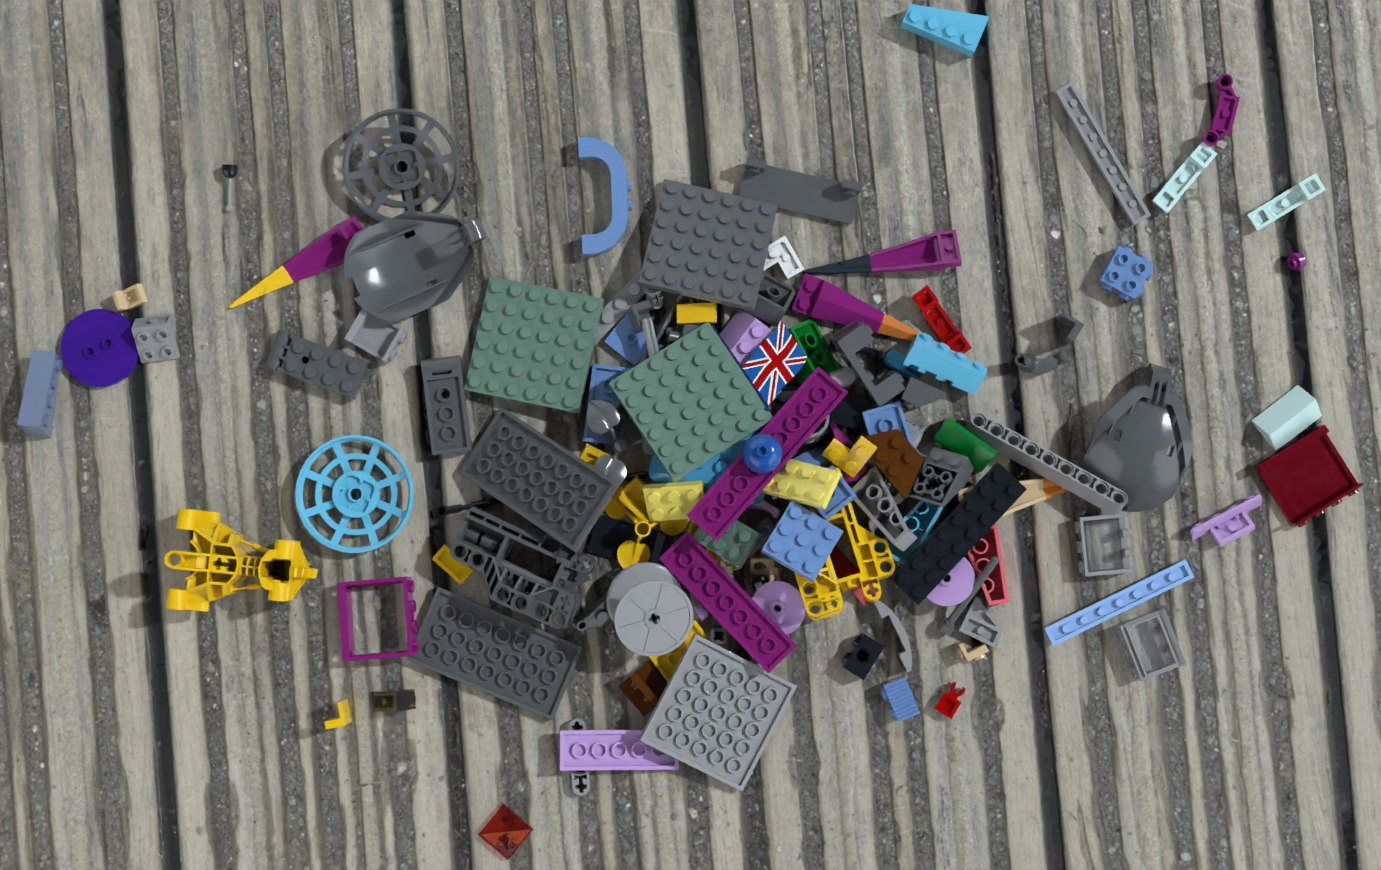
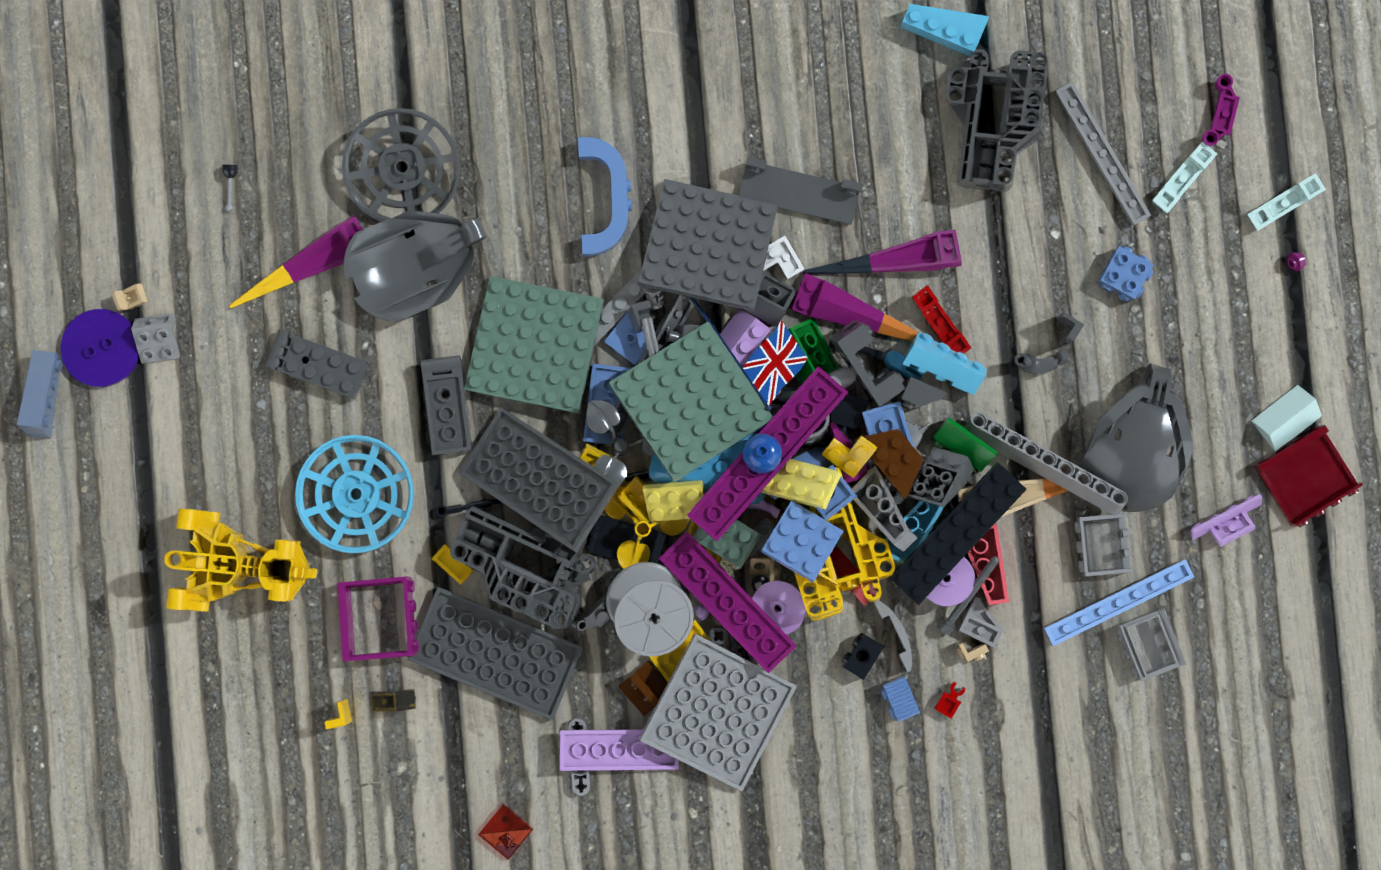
light grey panel [344,309,407,364] -> none
yellow tile [677,302,717,325] -> none
none -> dark grey connector [946,49,1048,192]

